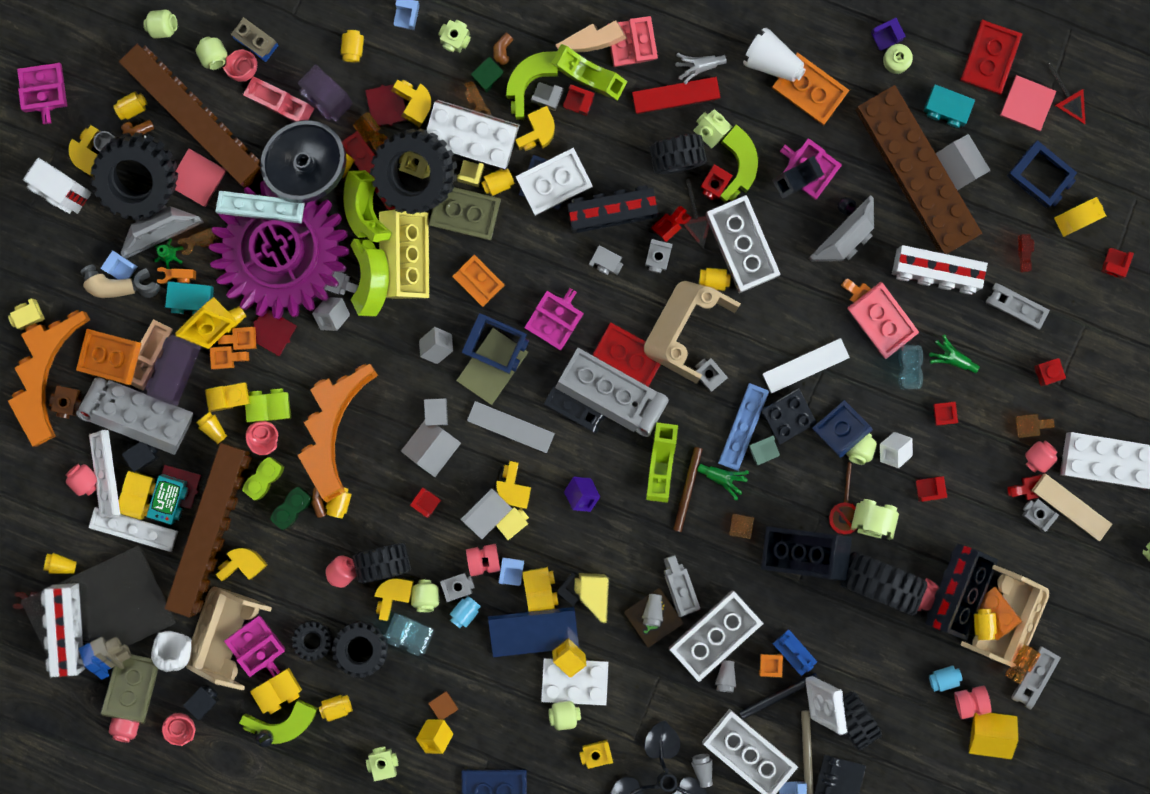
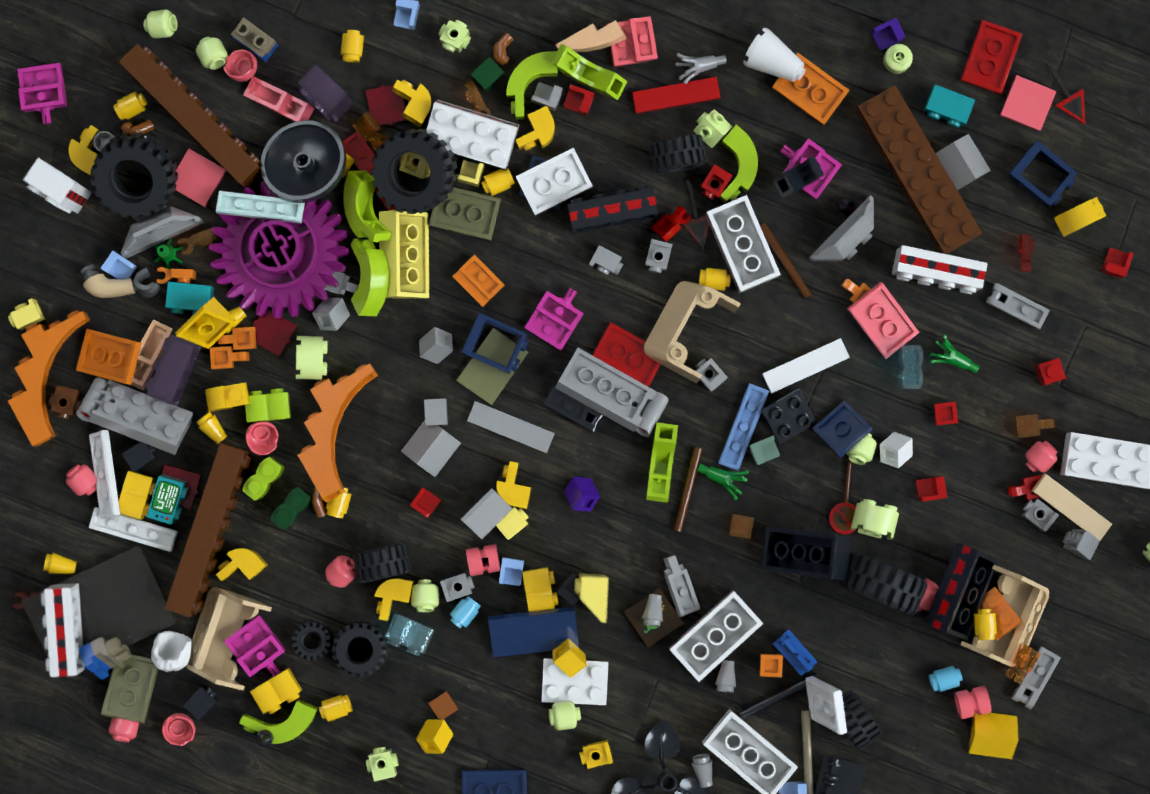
none -> yellowish green brick [296,336,327,380]
none -> reddish brown bar [760,223,812,299]
none -> light grey slope [1063,529,1100,560]

